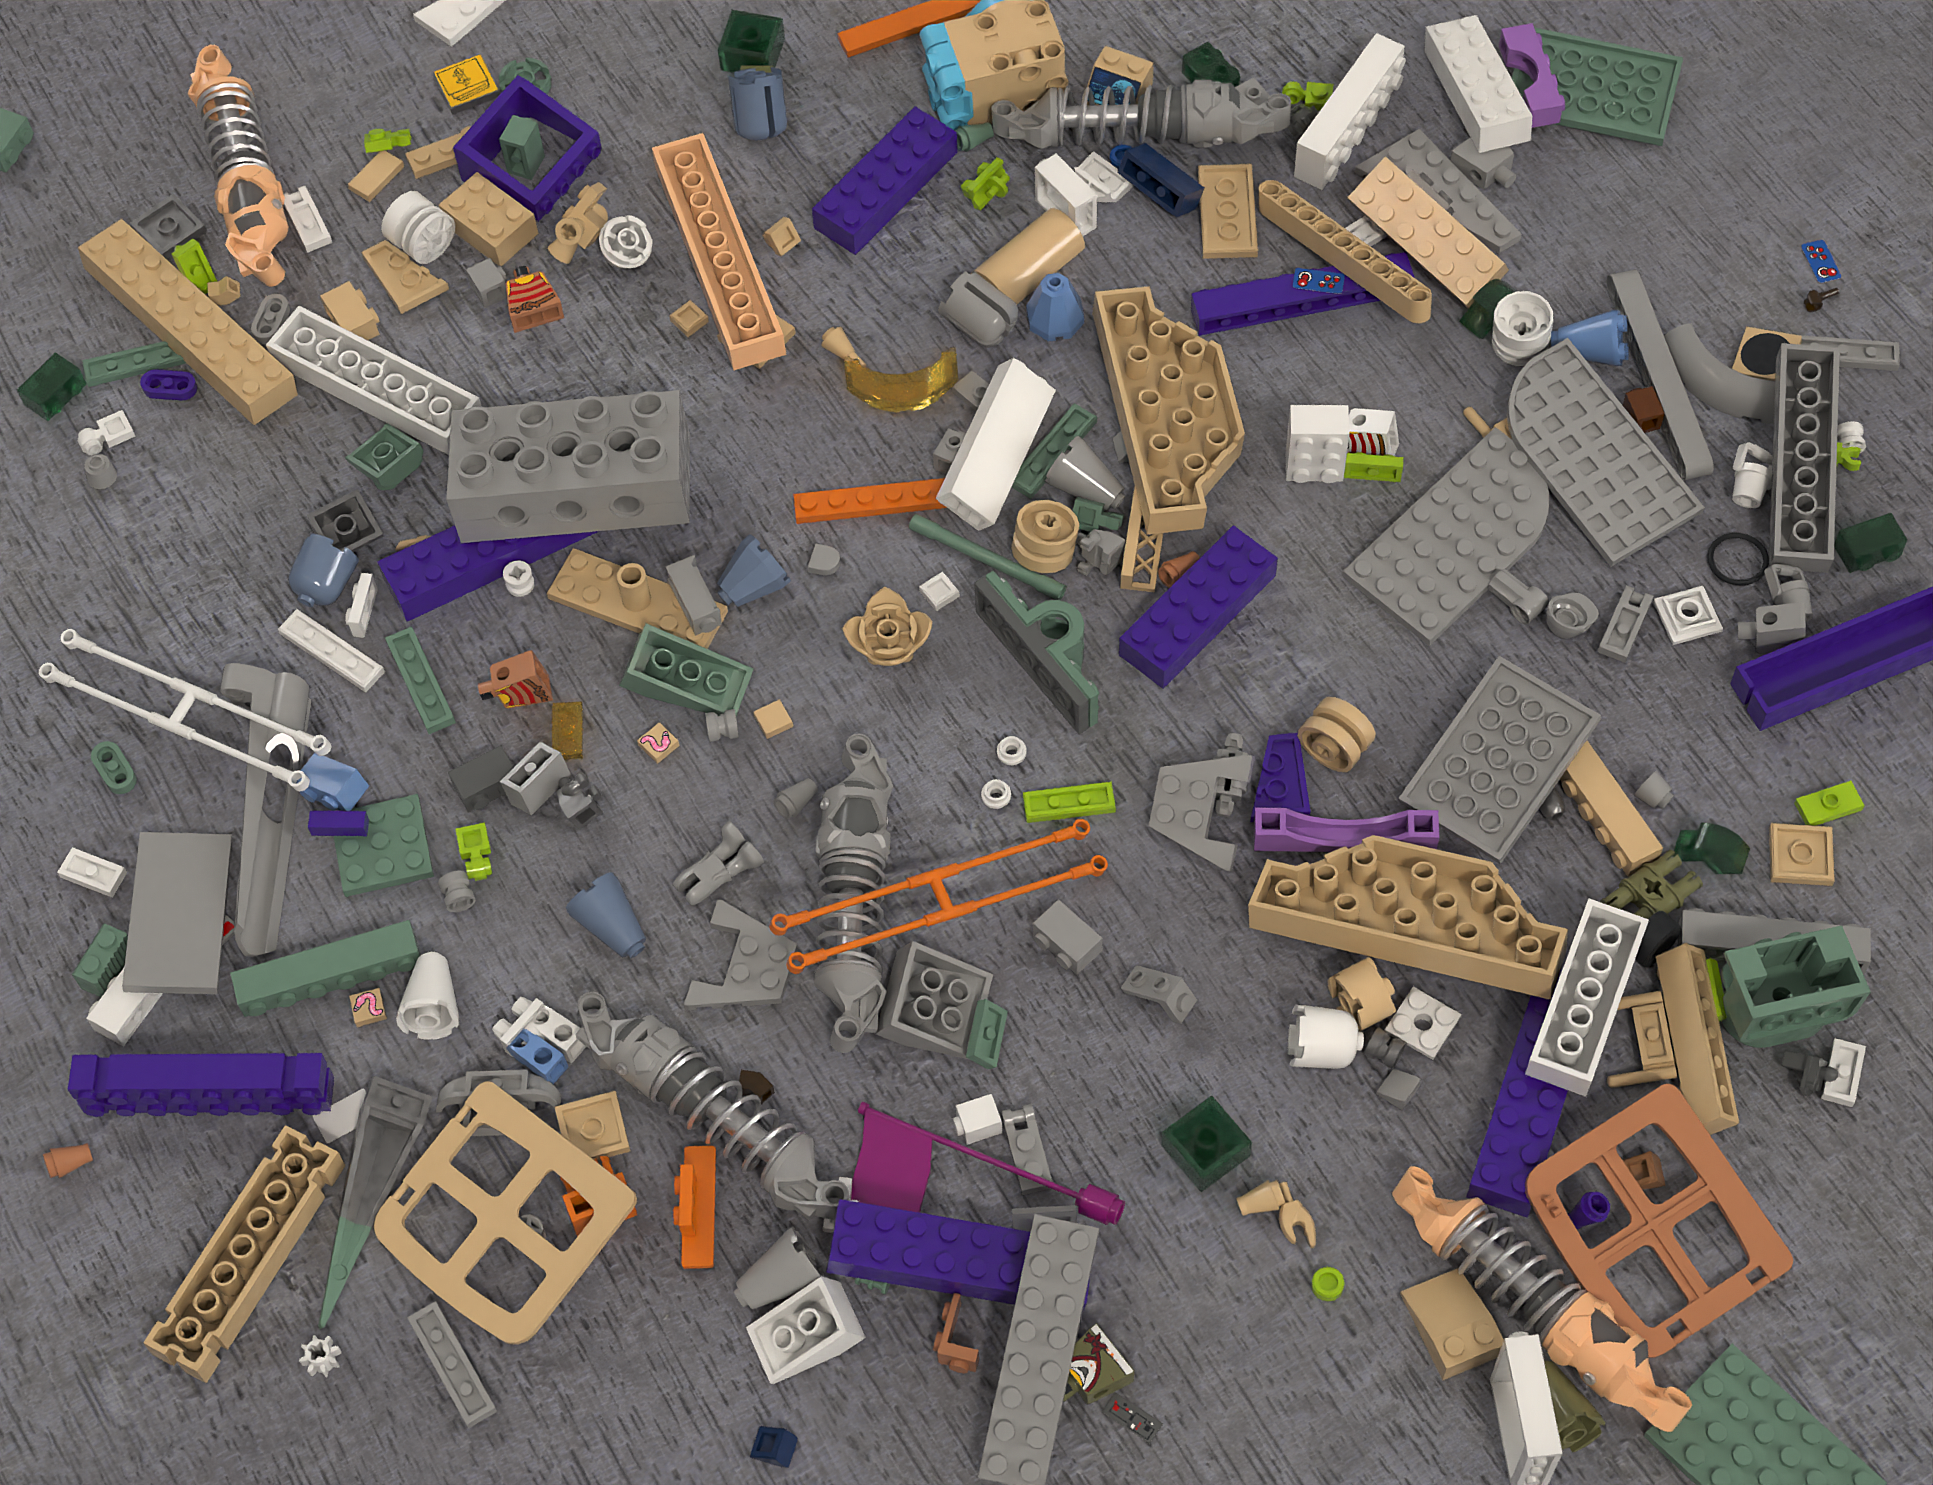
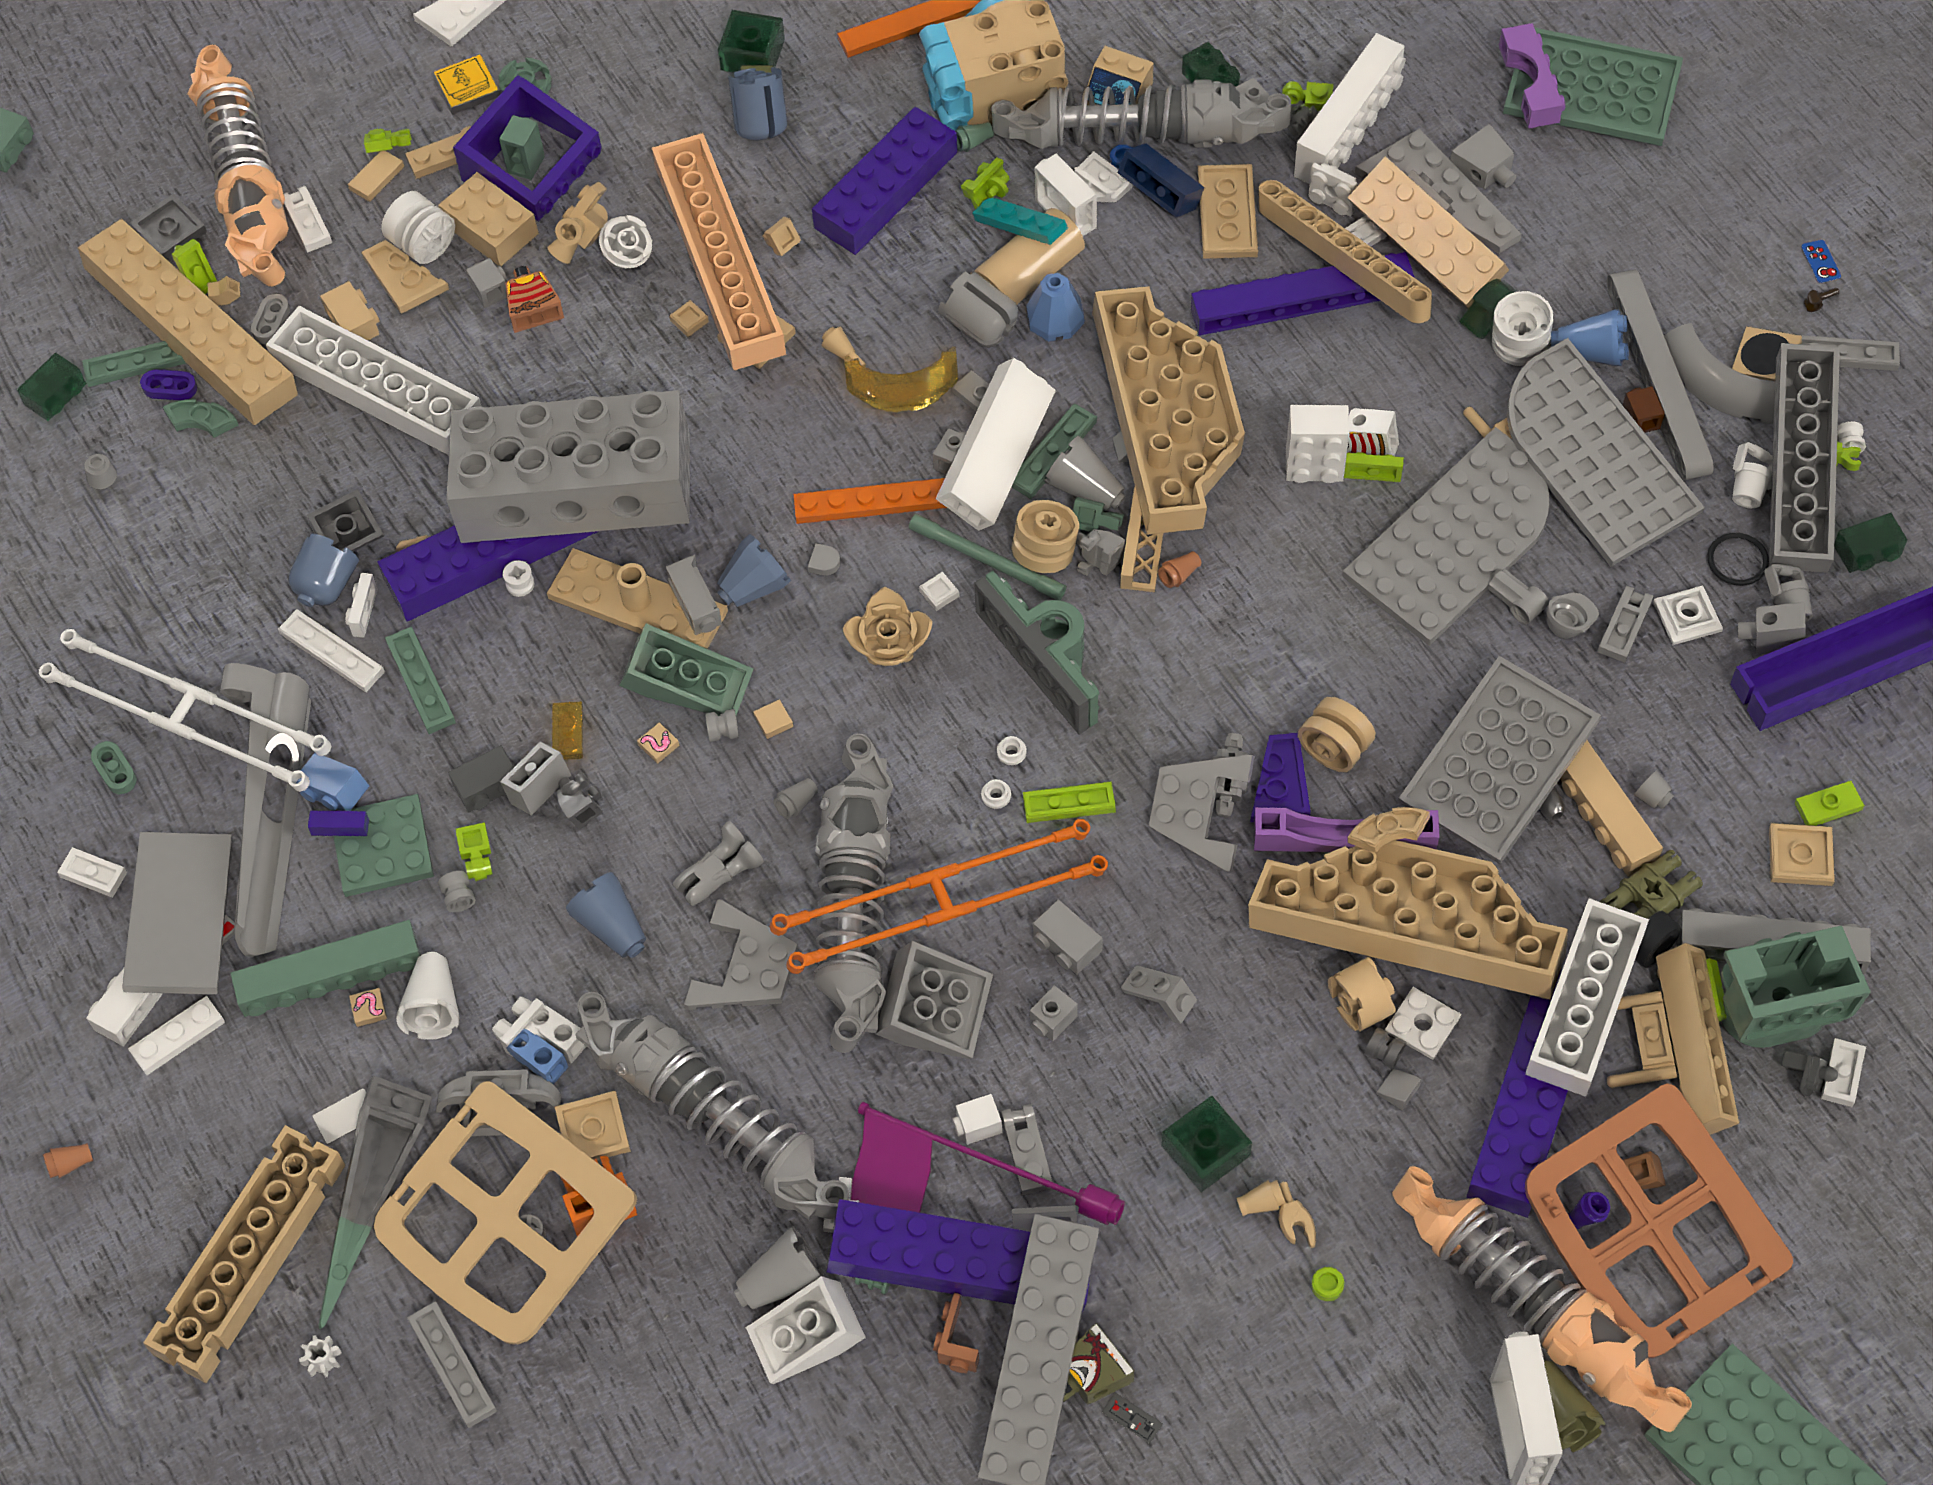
dark purple brick [67,1053,334,1117] -> none
sand green brick [72,924,128,998] -> none
white plate [77,410,135,456] -> none
sand green slope [345,423,424,490] -> none
nougat torso [478,650,553,708] -> none
orange bracket [673,1146,716,1269] -> none
dark brown piece [739,1070,775,1105] -> none
dark blue slope [750,1426,798,1468] -> none
sand green plate [966,999,1008,1069] -> none
dark purple brick [1119,525,1278,689] -> none
white cylinder [1288,1005,1364,1069] -> none
blue sticker [1293,268,1345,294] -> none
tan slope [1400,1268,1504,1380] -> none
white brick [1425,15,1533,153] -> none
clear green brick [1673,822,1750,875] -> none
none -> white plate [128,996,225,1075]
none -> sand green tile [162,399,239,438]
none -> teal plate [972,198,1068,245]
none -> light grey brick [1030,985,1078,1041]
none -> white piece [1308,163,1357,216]
none -> tan tile [1348,807,1430,853]

